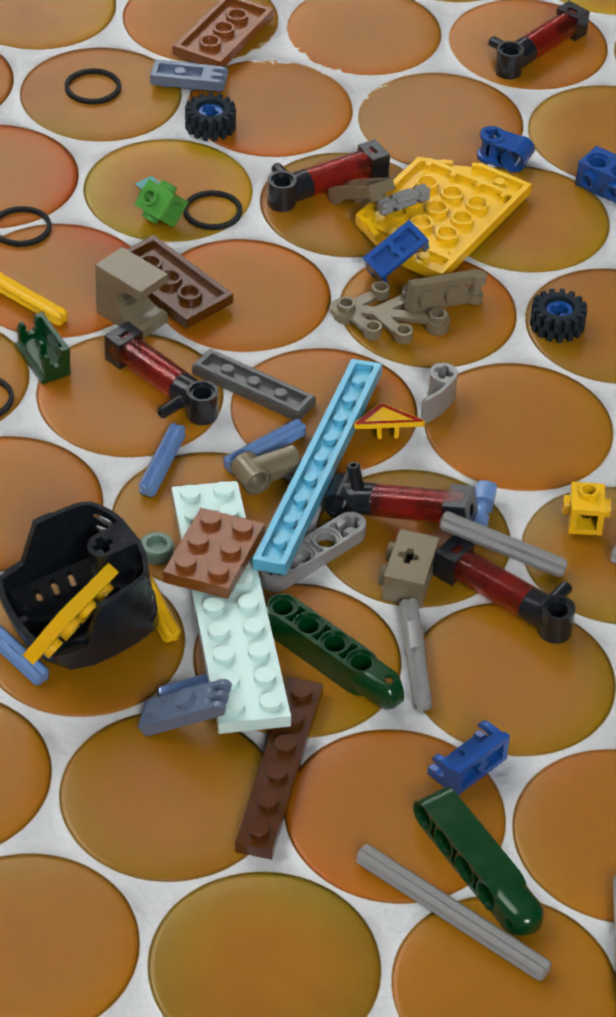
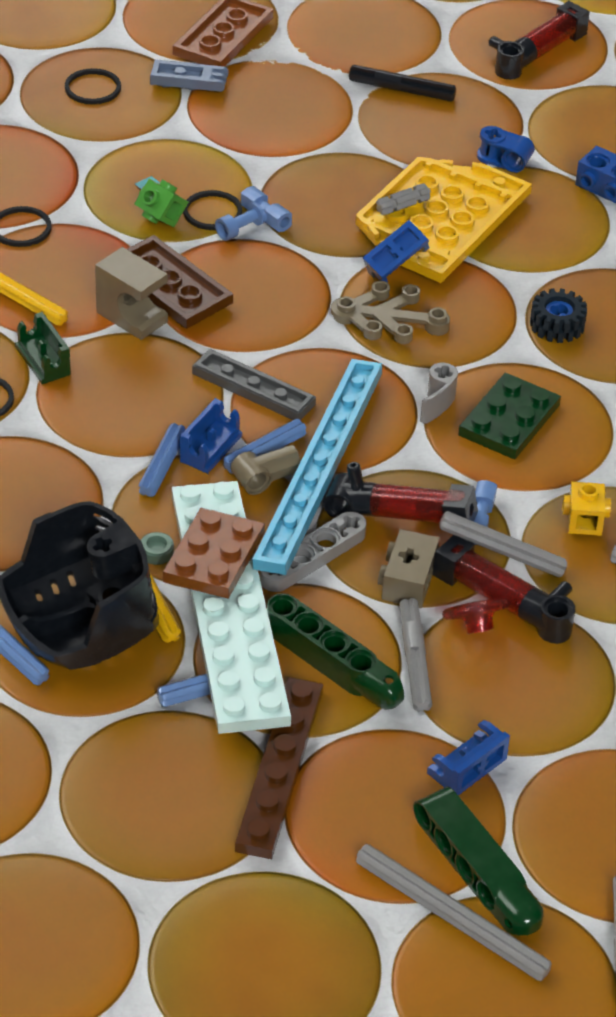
yellow plate [23,563,119,665] -> none
piece [105,321,219,425] -> none
sand blue hinge [138,679,232,737] -> none
black bush [185,93,236,141] -> none
piece [267,139,390,212] -> none
dark tan plate [328,178,395,205] -> none
yellow piece [354,403,425,439] -> none
dark tan plate [404,269,487,313] -> none
none -> blue hinge [180,398,242,474]
none -> medium blue bar [215,186,292,241]
none -> black axle [349,65,456,101]
none -> clear red piece [442,597,511,634]
none -> dark green plate [458,373,561,460]

